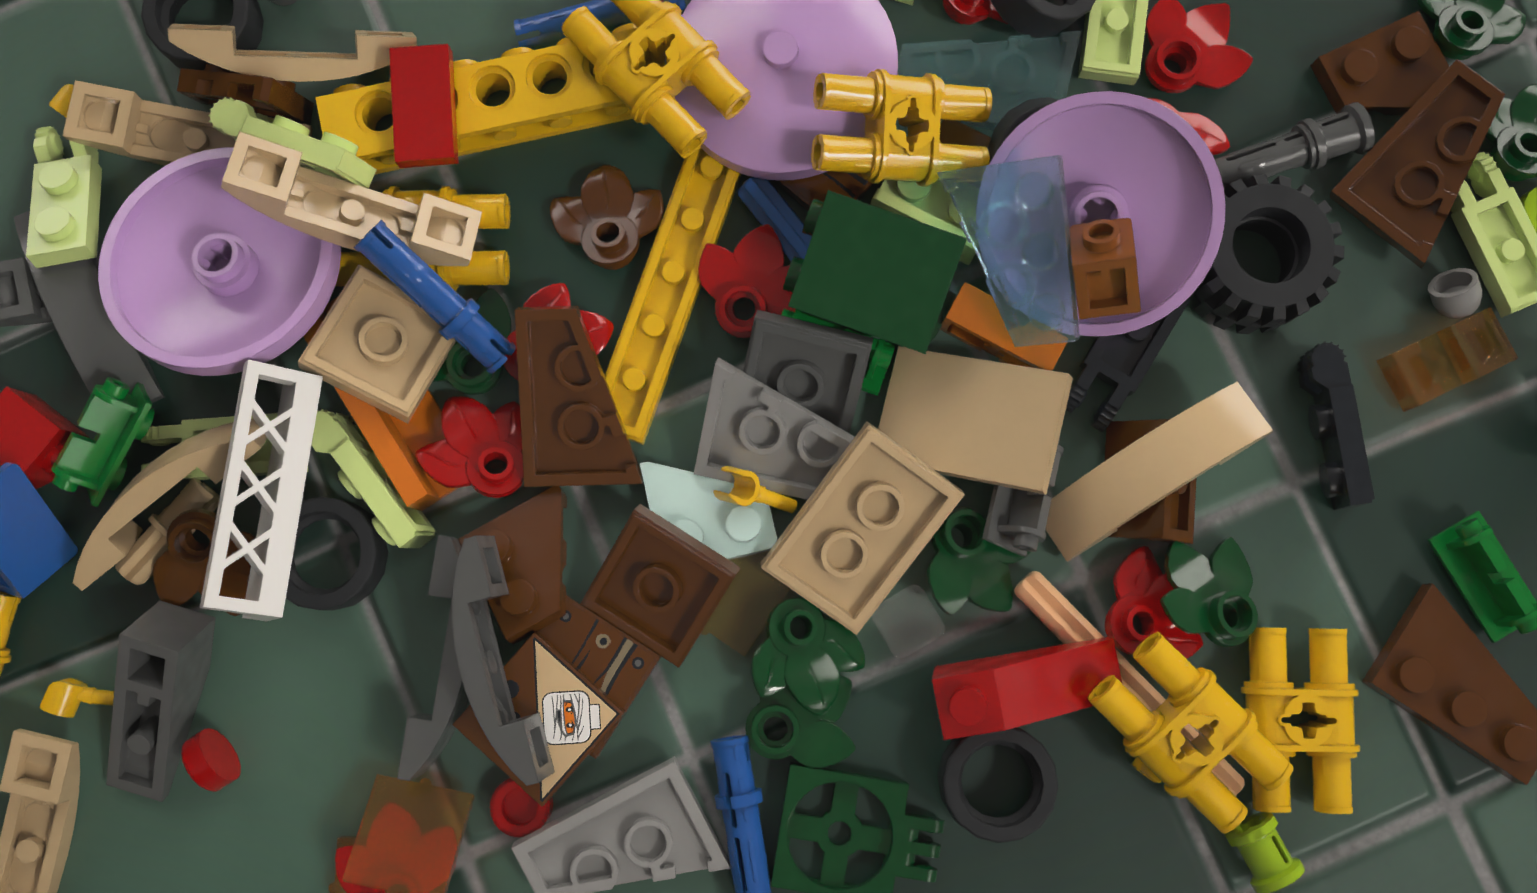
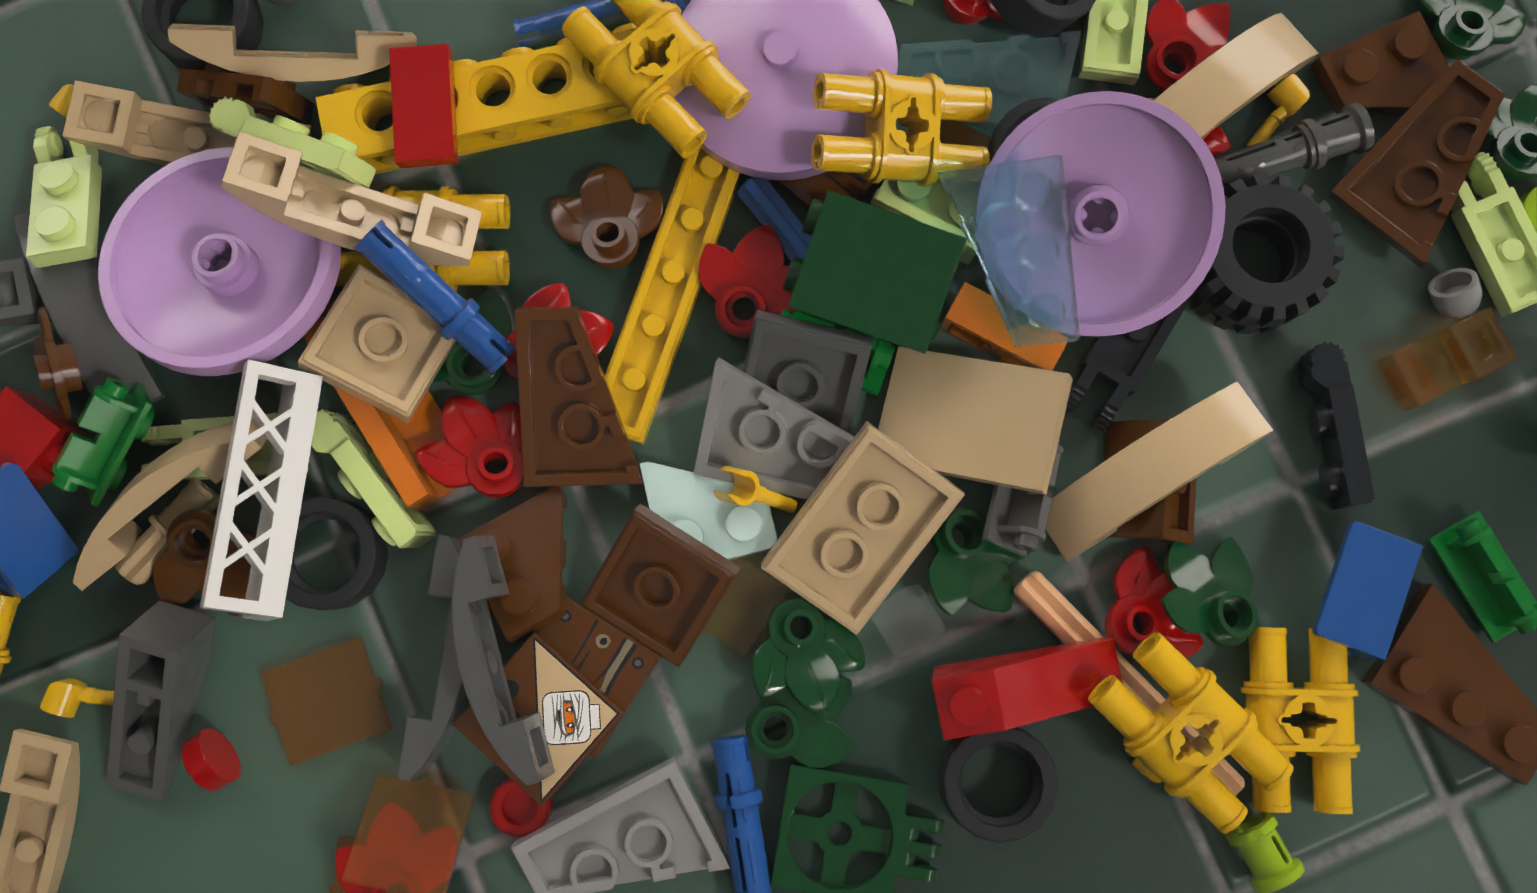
dark orange bracket [1069,218,1141,320] -> none
none -> reddish brown plate [33,307,83,422]
none -> clear orange piece [261,637,392,766]
none -> tan slope [1153,13,1319,139]
none -> yellow hand [1246,74,1310,147]
none -> blue panel [1312,522,1423,660]

